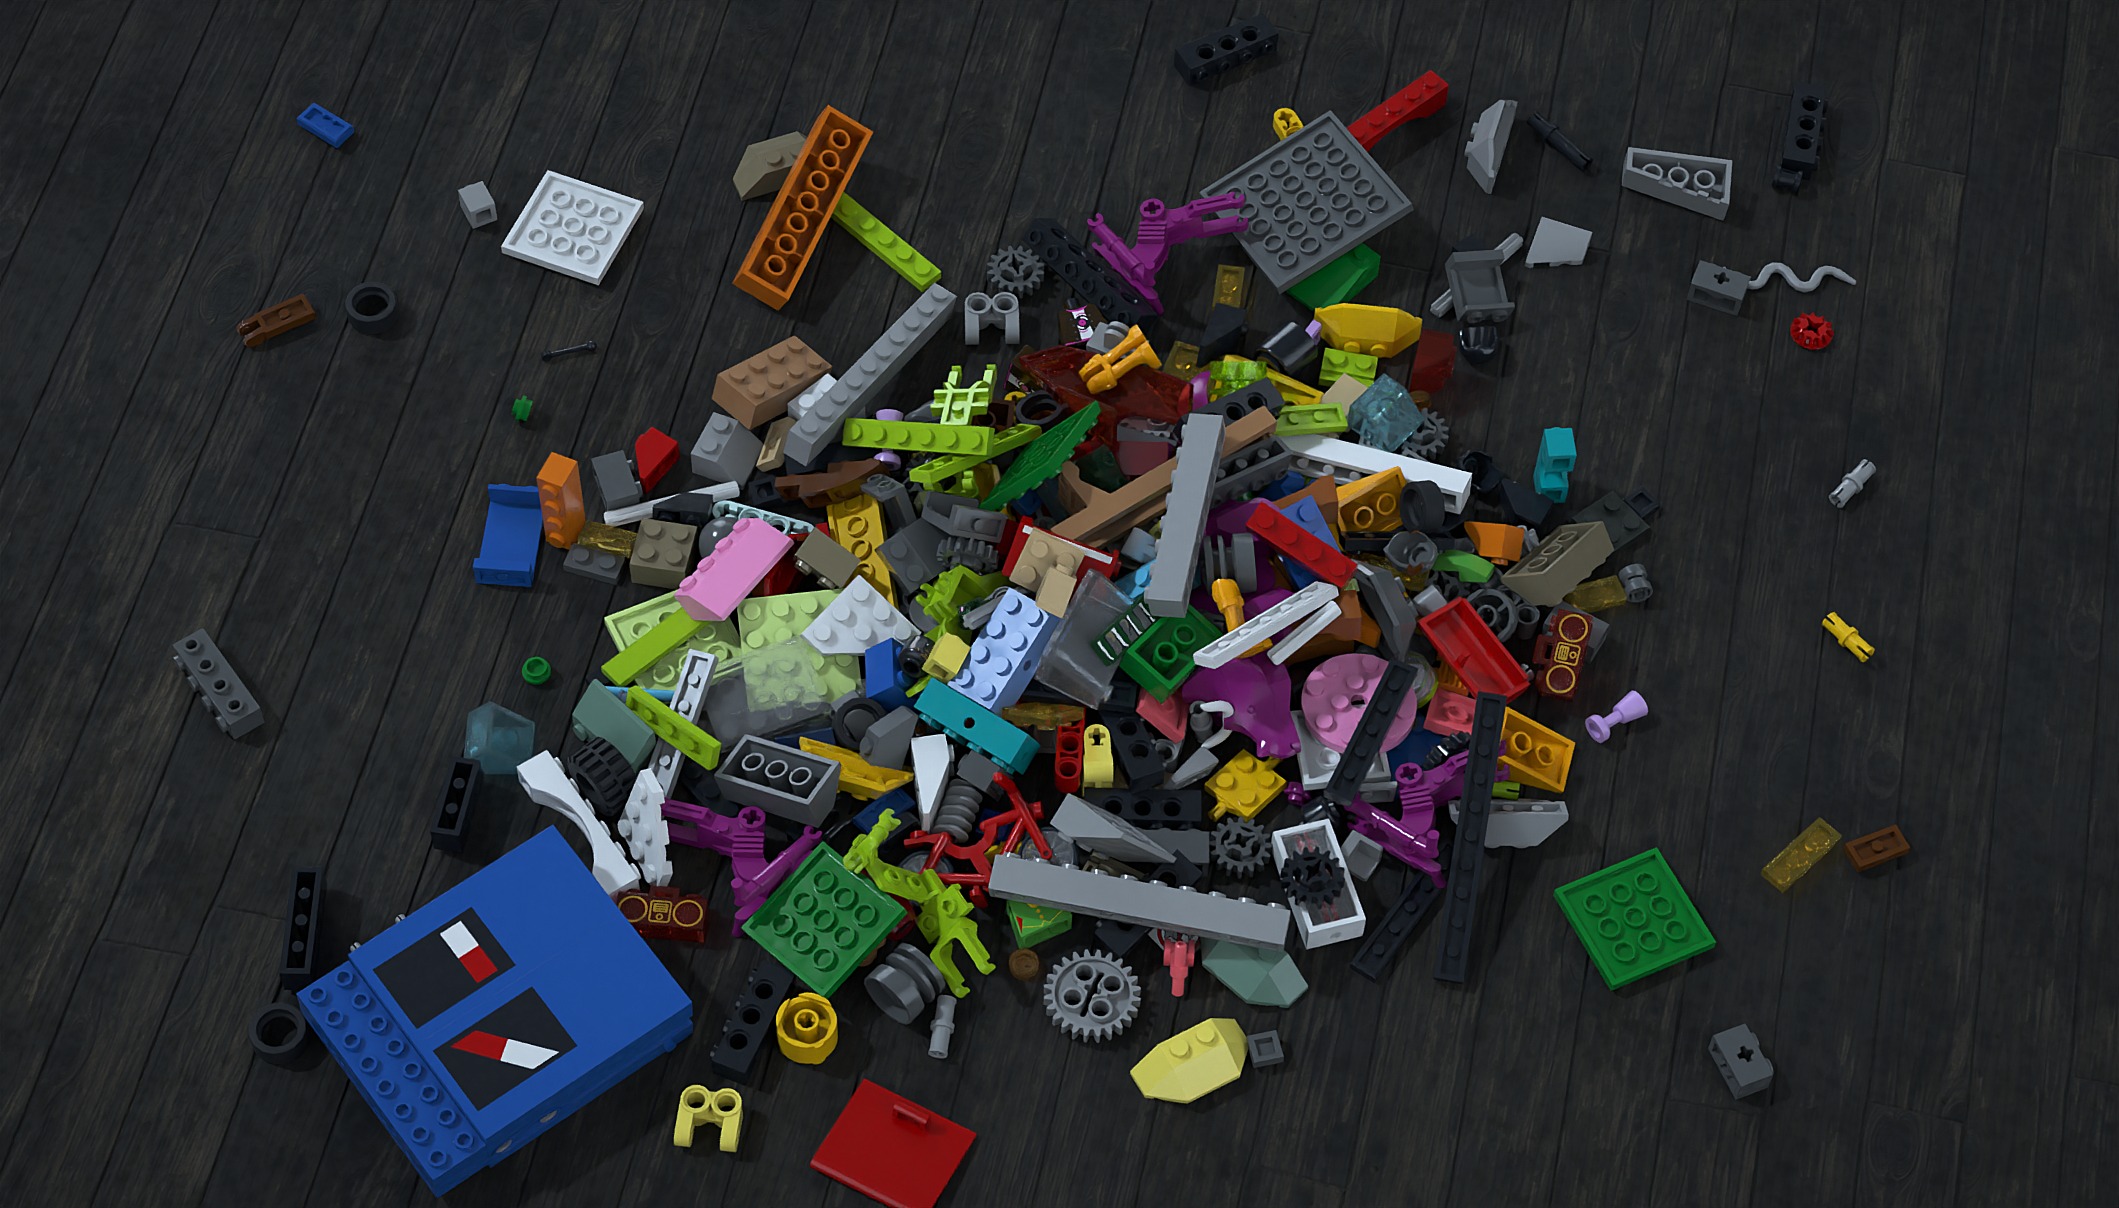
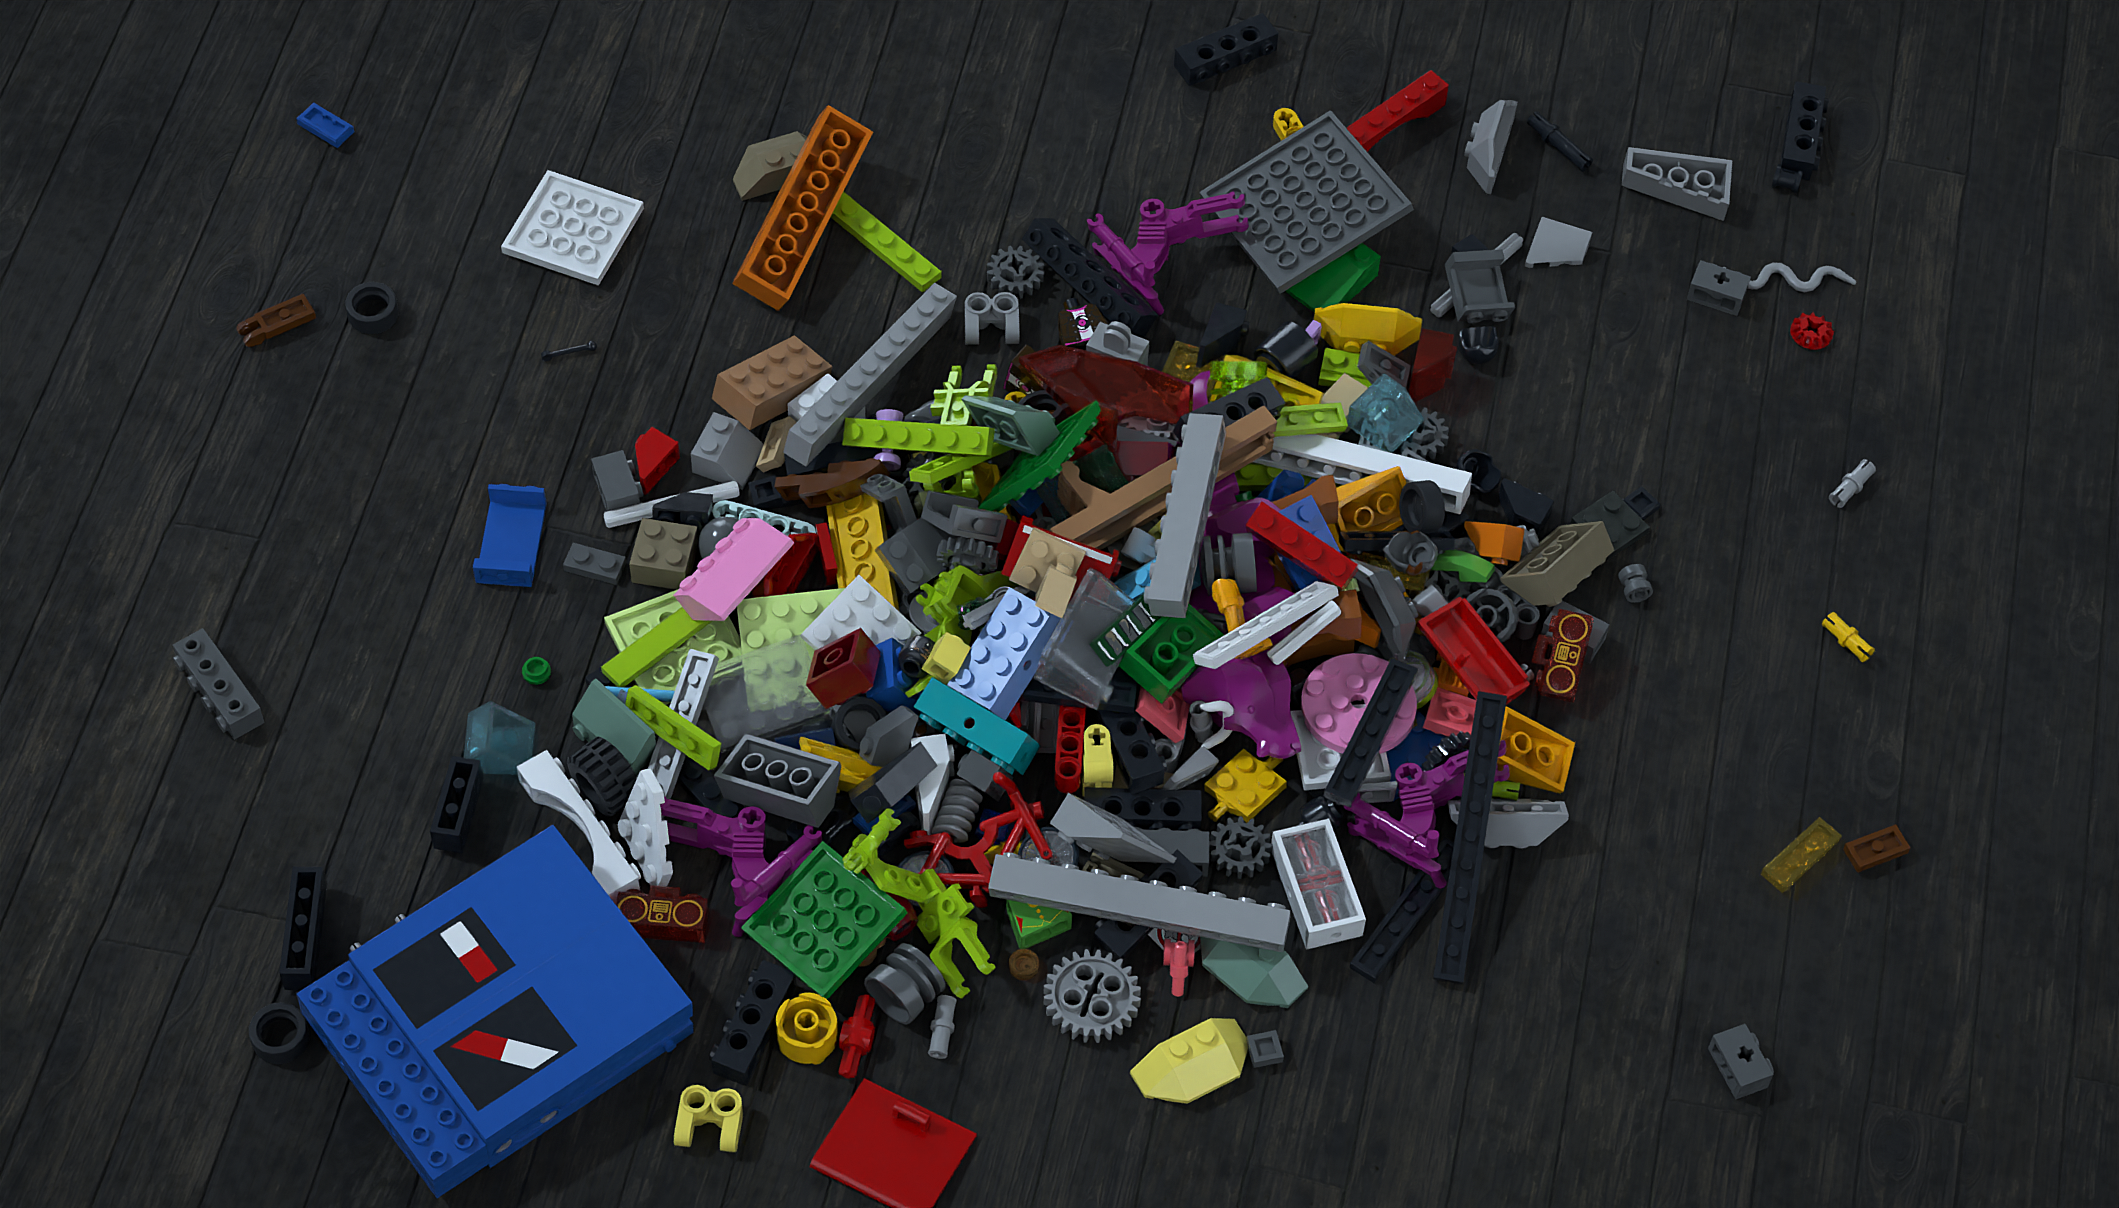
light grey brick [458,181,497,229] -> none
green plate [511,395,533,422] -> none
orange brick [536,452,586,550] -> none
clear yellow plate [577,520,638,558] -> none
dark tan brick [792,527,861,590] -> none
clear yellow plate [1002,702,1084,730] -> none
light orange piece [1079,324,1162,395] -> none
dark grey brick [1210,434,1293,510] -> none
clear yellow plate [1212,264,1245,312] -> none
black gear [1280,846,1345,909] -> none
magenta plate [1284,782,1312,806] -> none
light grey panel [1340,830,1383,881] -> none
clear orange tile [1403,390,1432,413] -> none
teal arch [1533,427,1577,503] -> none
green plate [1553,847,1716,991] -> none
clear yellow plate [1564,575,1627,613] -> none
lavender piece [1585,691,1648,743] -> none
none -> dark red brick [806,628,881,709]
none -> red axle [838,994,875,1079]
none -> black slope [848,741,938,824]
none -> sand green slope [961,395,1060,456]
none -> dark grey wing [1357,341,1411,412]

